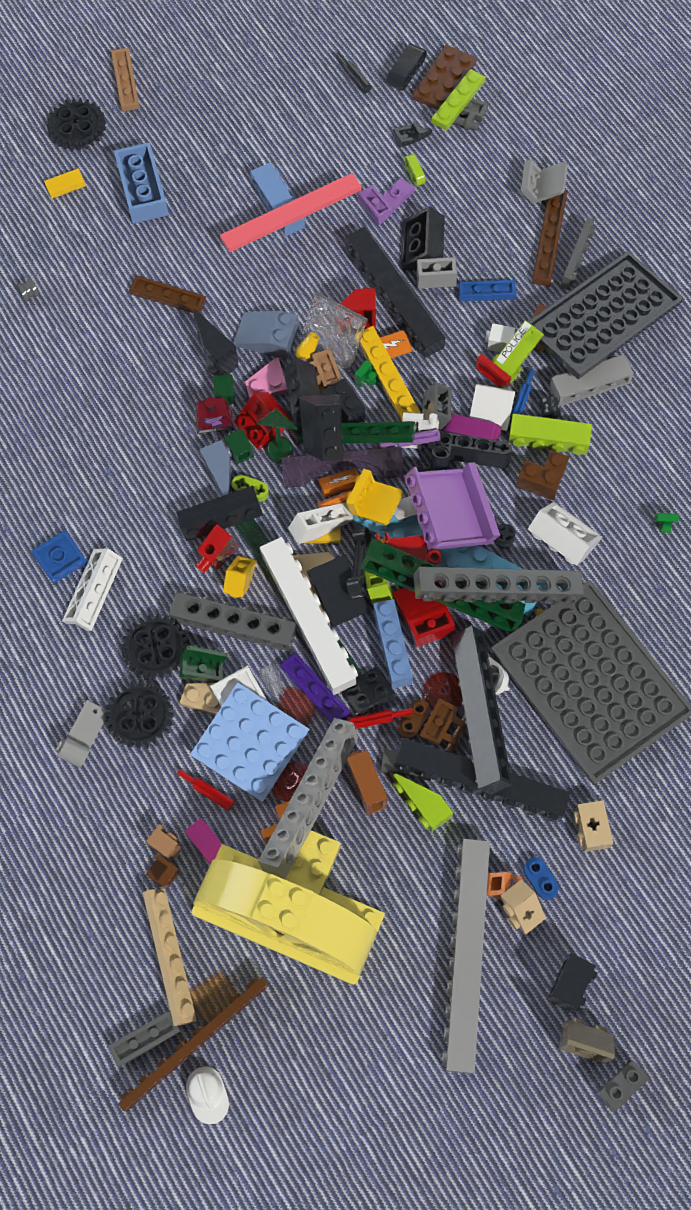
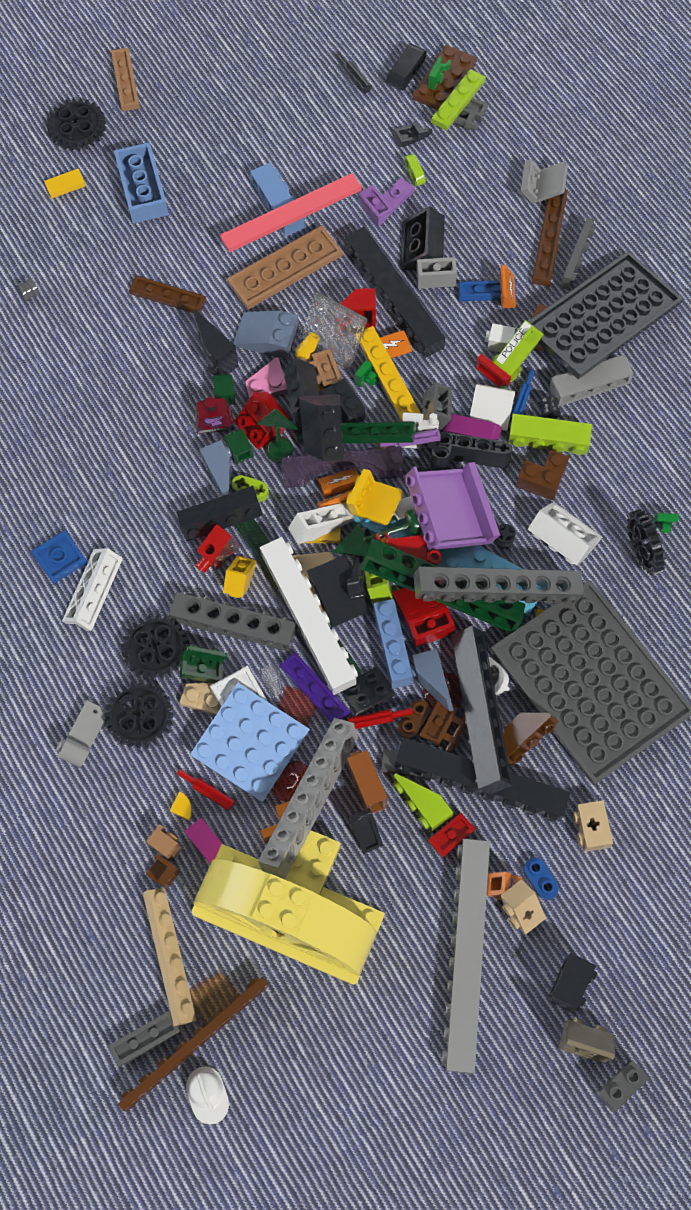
none -> yellow tile [170,791,192,821]
none -> medium nougat plate [227,225,343,310]
none -> dark green piece [333,510,421,557]
none -> black tile [350,808,383,854]
none -> sand blue slope [411,649,453,711]
none -> green plate [428,57,451,90]
none -> red plate [428,813,476,858]
none -> orange slope [499,265,516,308]
none -> reddish brown slope [504,713,559,765]
none -> black gear [626,509,666,575]

